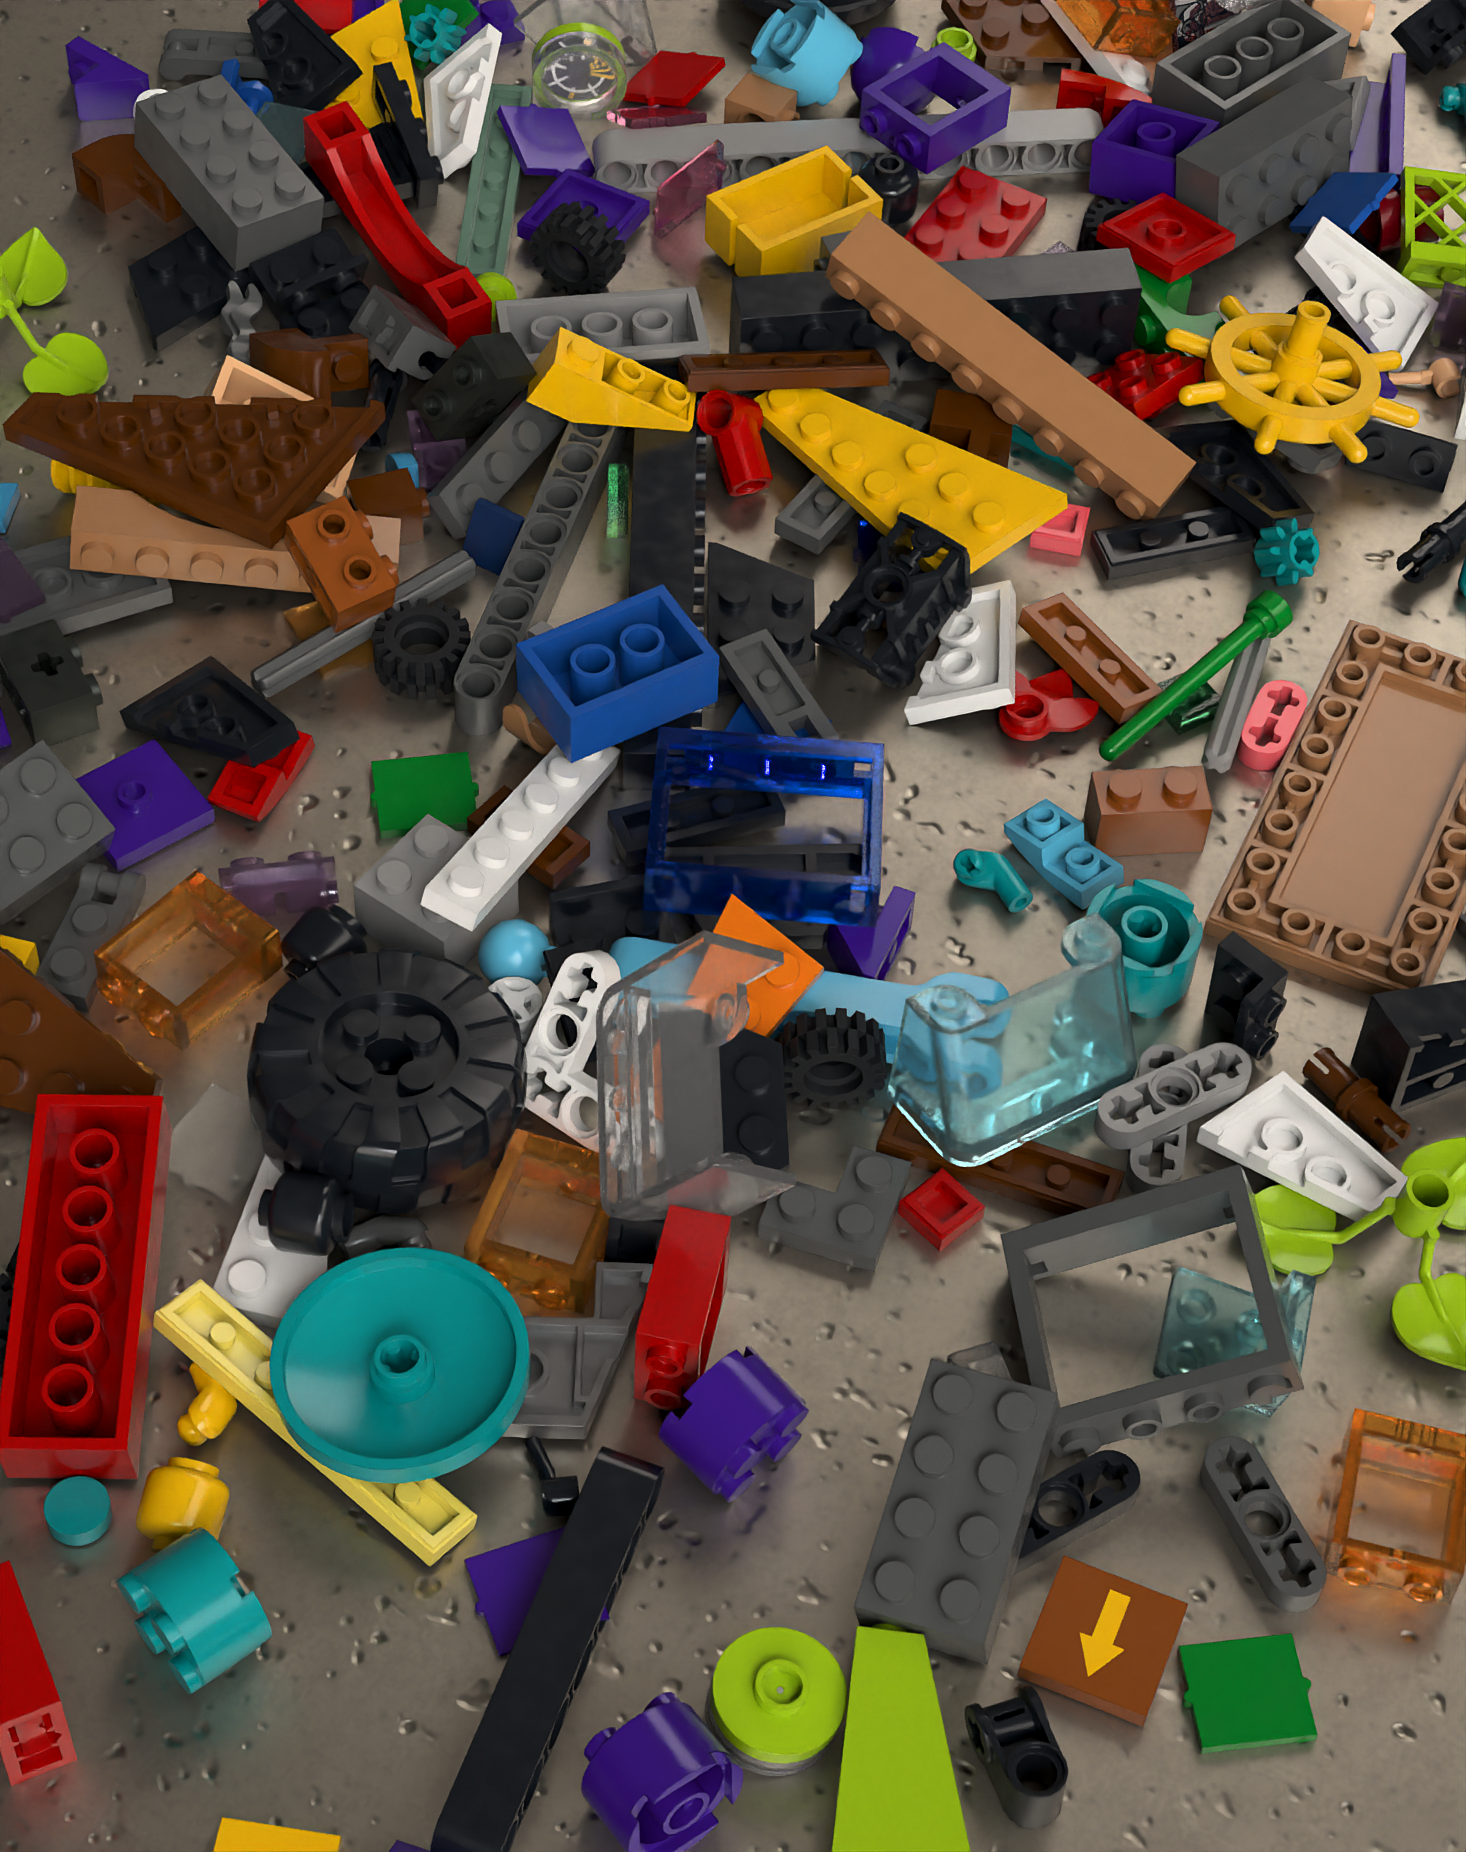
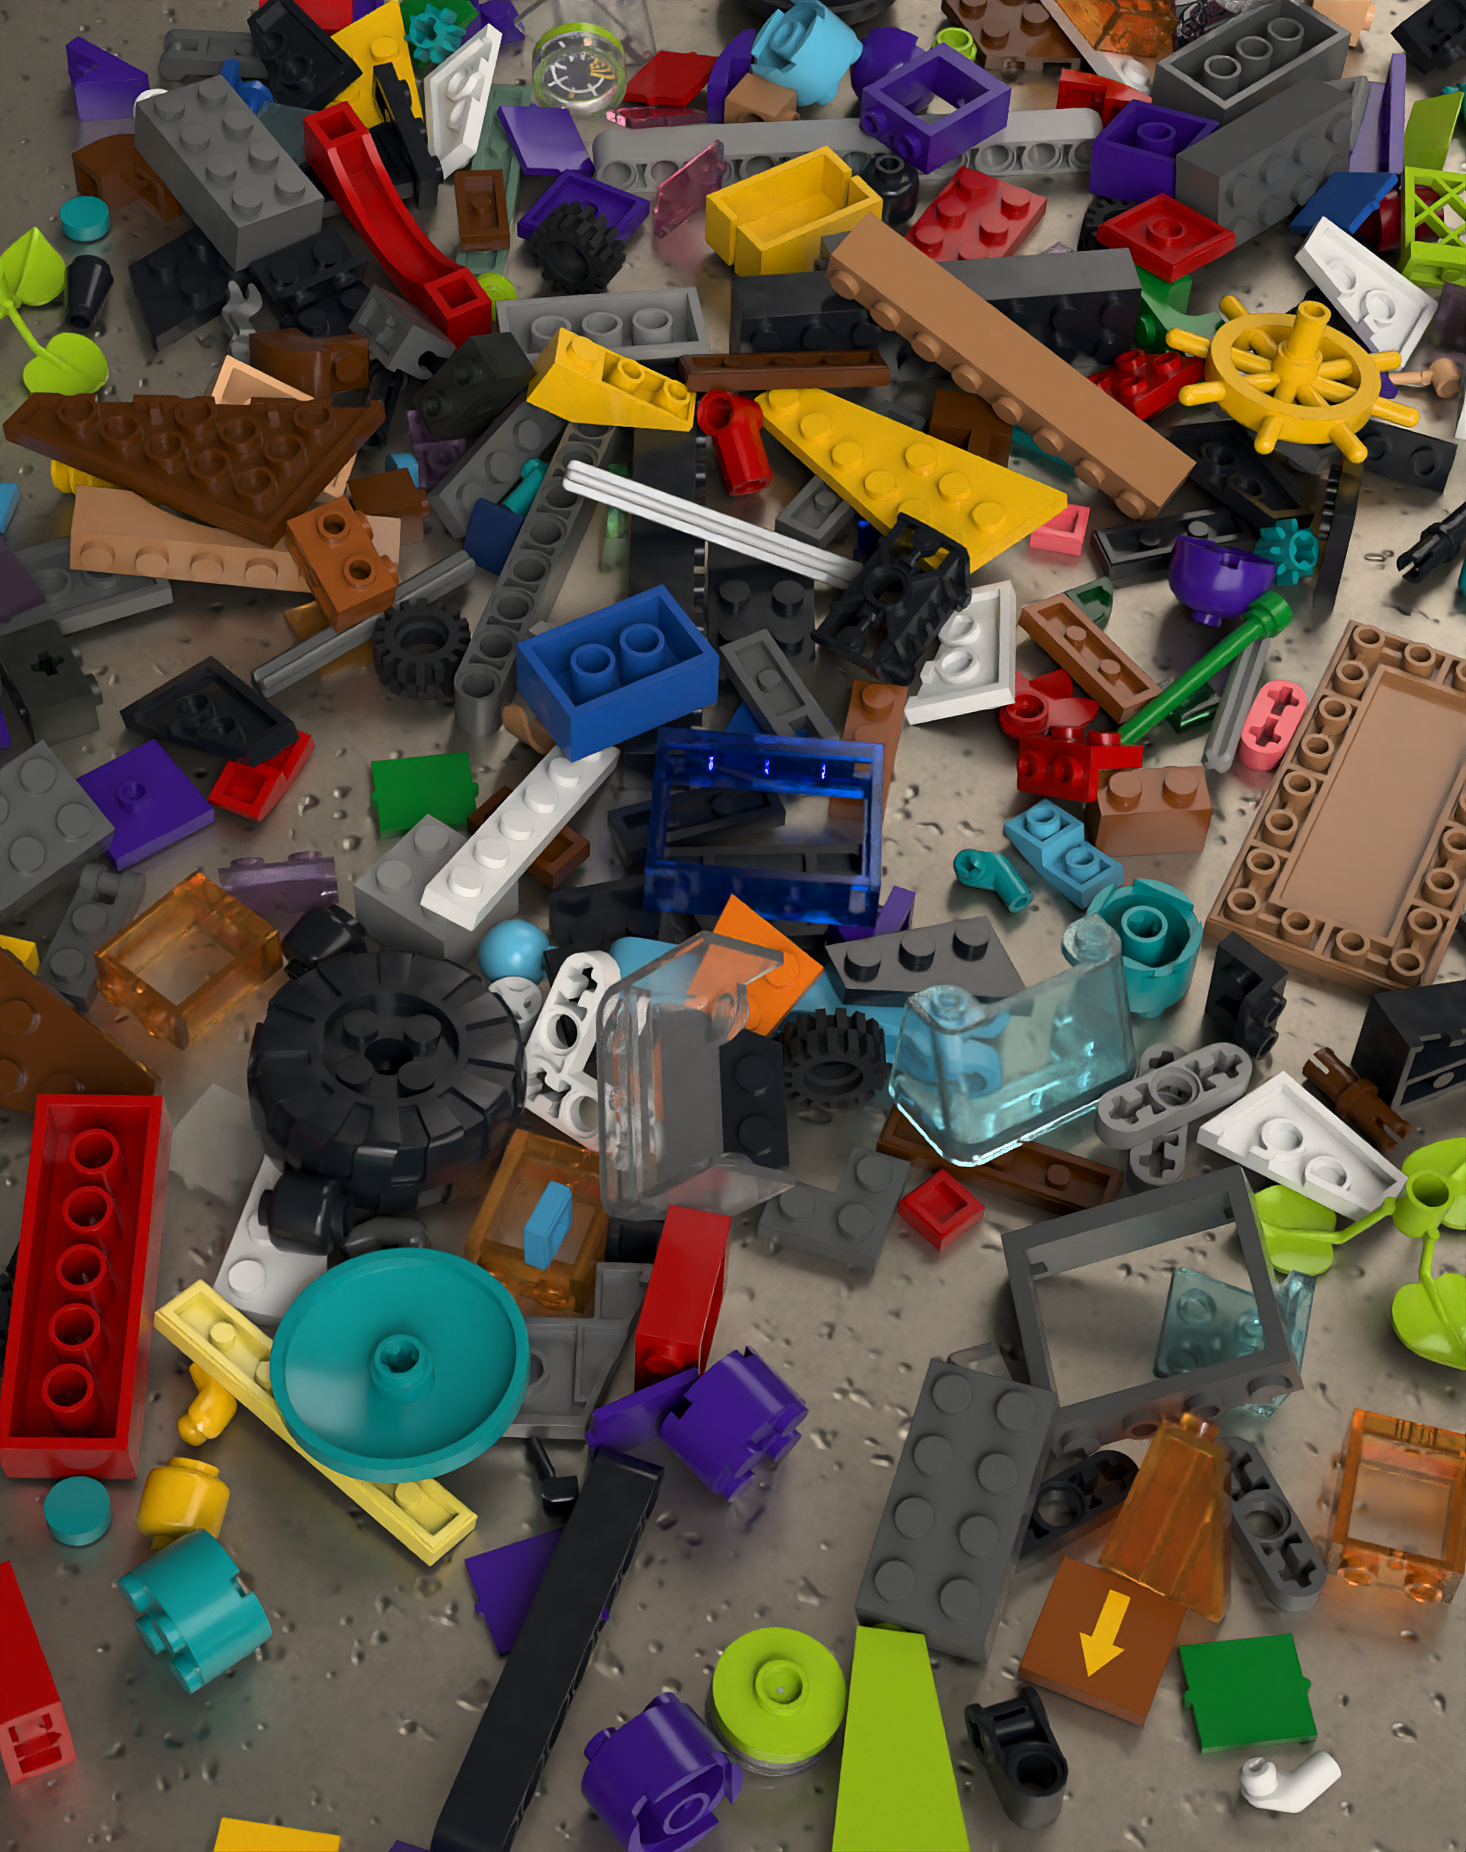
none -> teal tile [59,196,110,242]
none -> black cone [64,255,114,332]
none -> reddish brown plate [454,169,510,252]
none -> teal arm [501,458,550,518]
none -> dark azure tile [523,1180,572,1271]
none -> axle [562,459,864,591]
none -> dark purple piece [584,1367,701,1464]
none -> dark purple slope [707,29,756,124]
none -> wing [821,915,1032,1015]
none -> dark orange plate [828,679,908,825]
none -> red bracket [1016,725,1143,802]
none -> dark green tile [1061,576,1113,630]
none -> clear orange slope [1097,1410,1231,1623]
none -> dark purple cylinder [1167,535,1278,627]
none -> white arm [1239,1750,1341,1813]
none -> black wing [1312,455,1364,611]
none -> lime slope [1403,92,1465,171]

